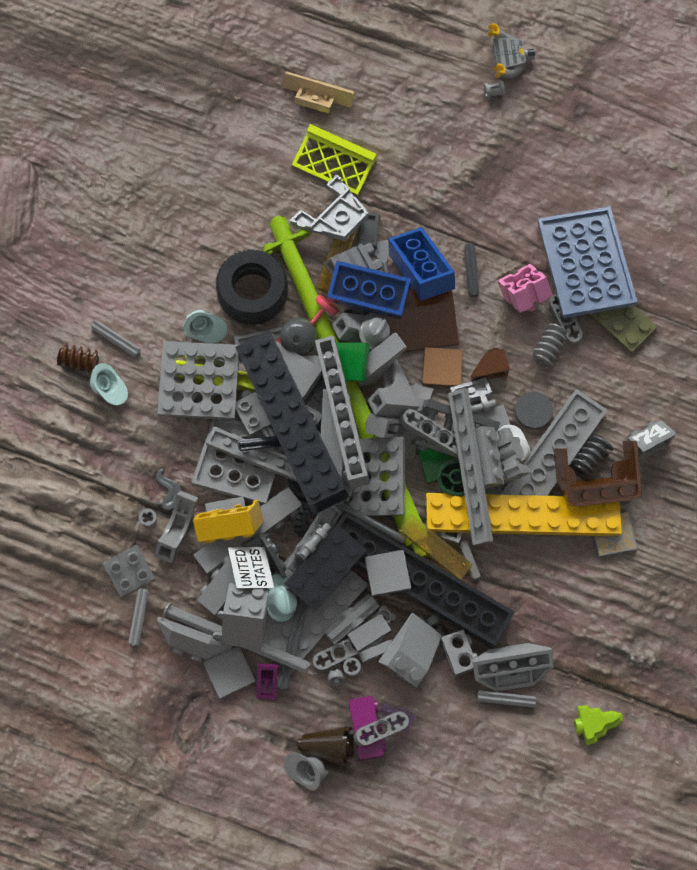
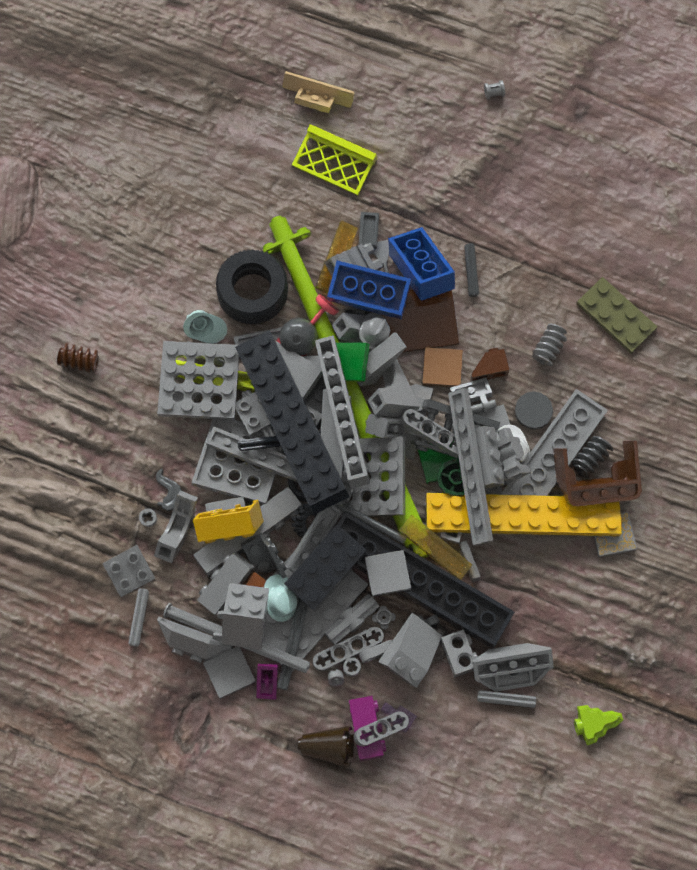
light aqua piece [90,363,128,405] -> none
light grey axle [91,320,141,357] -> none
white sticker [228,547,274,588] -> none
light grey piece [284,752,328,791] -> none
light grey wing [290,174,369,241] -> none
light grey plate [294,523,331,559] -> none
light grey tile [347,614,391,652] -> none
torso [487,23,535,79] -> none
bright pink brick [498,264,553,312] -> none
sand blue plate [537,206,637,318] -> none
light grey beam [549,293,583,345] -> none
light grey slope [627,420,676,461] -> none

